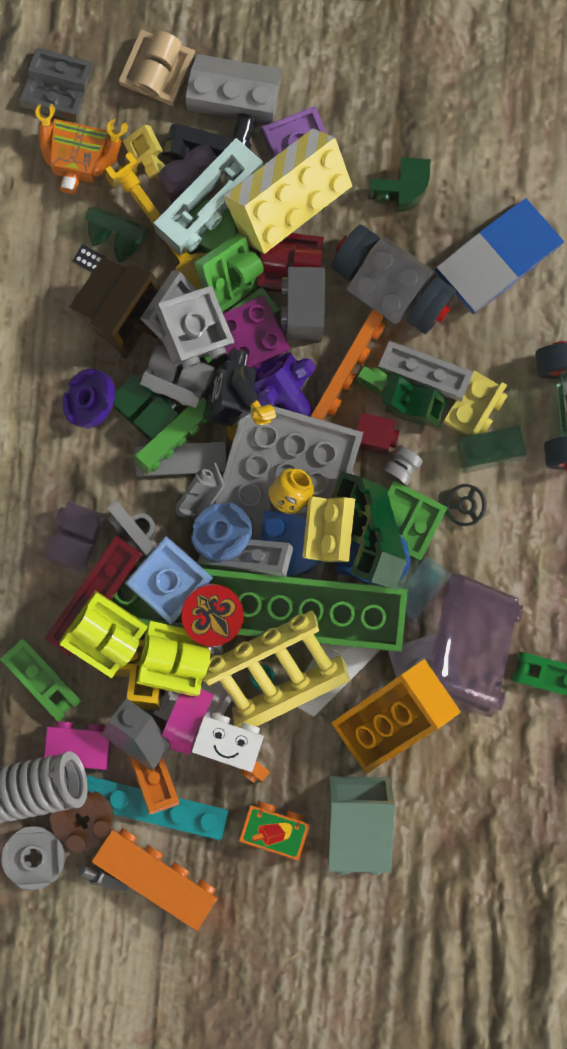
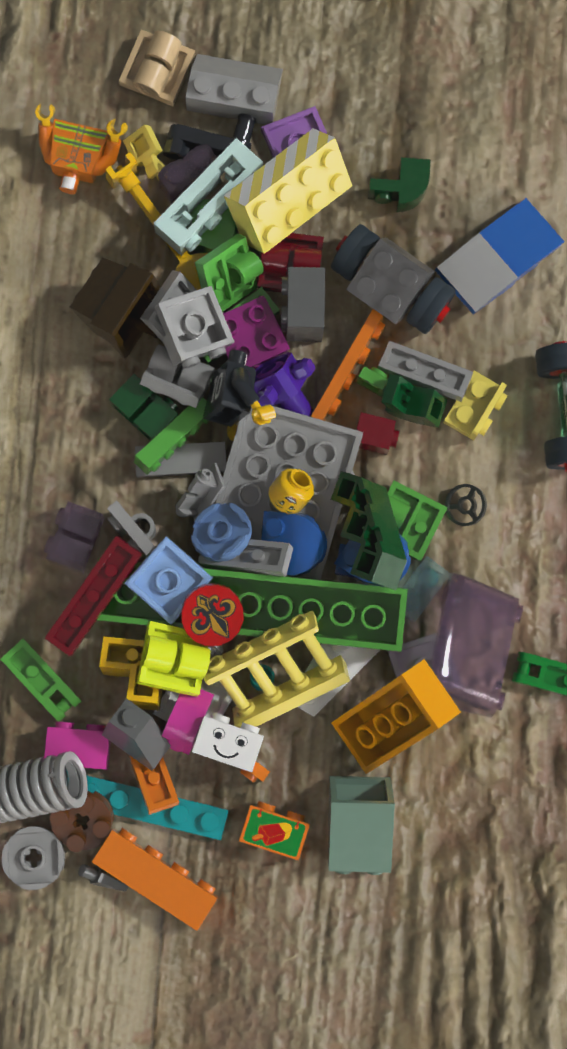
flat silver slope [20,47,93,122] -> none
neon yellow plate [59,590,148,678] -> none
dark purple plate [62,368,115,429] -> none
black sticker [72,244,105,272] -> none
clear green tile [85,206,149,263] -> none
light yellow bracket [302,496,355,562] -> none
light grey wheel [382,445,423,487] -> none
clear green brick [457,425,527,473] -> none

